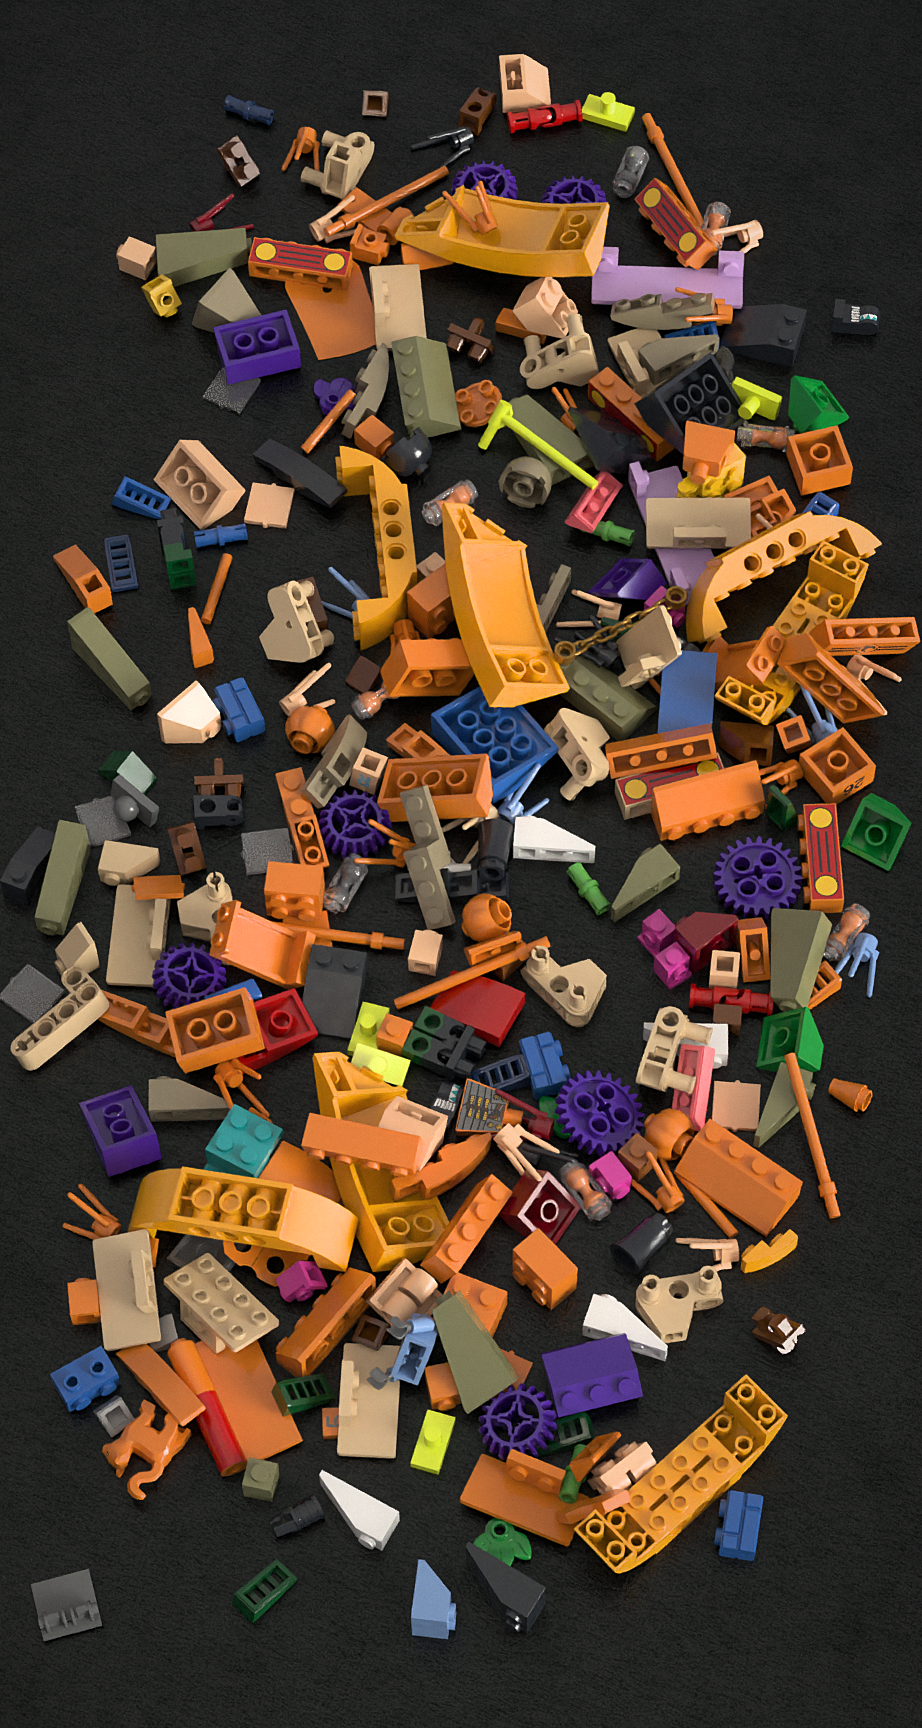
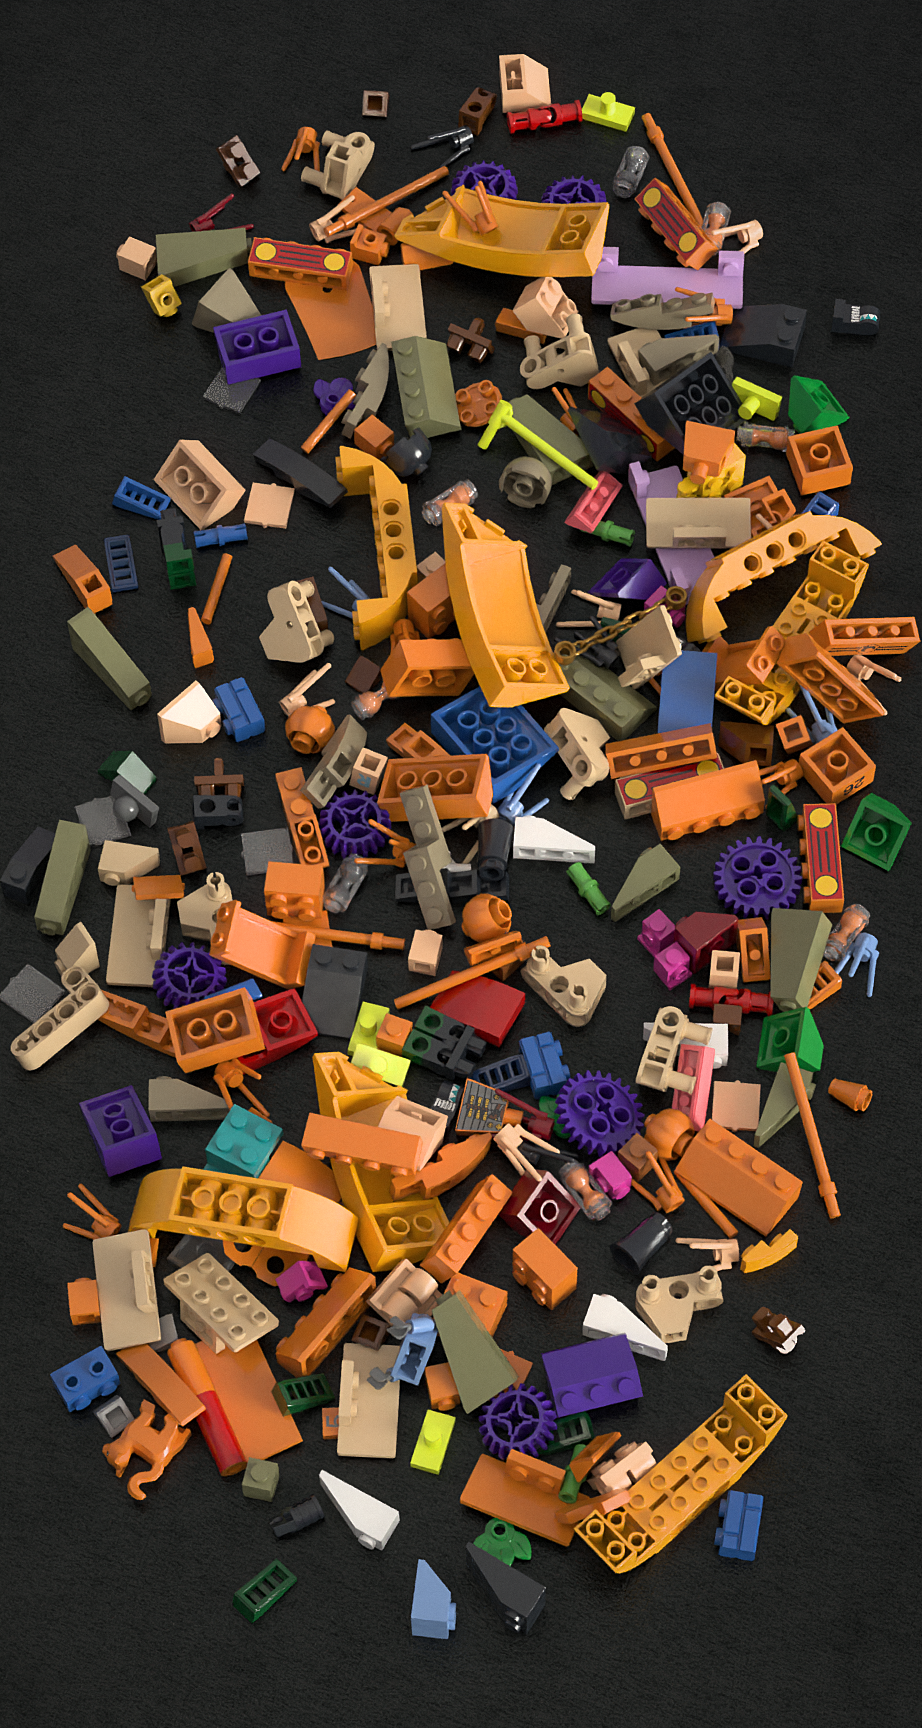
dark grey hinge [31,1569,102,1641] -> none
dark blue pin [224,95,274,125] -> none

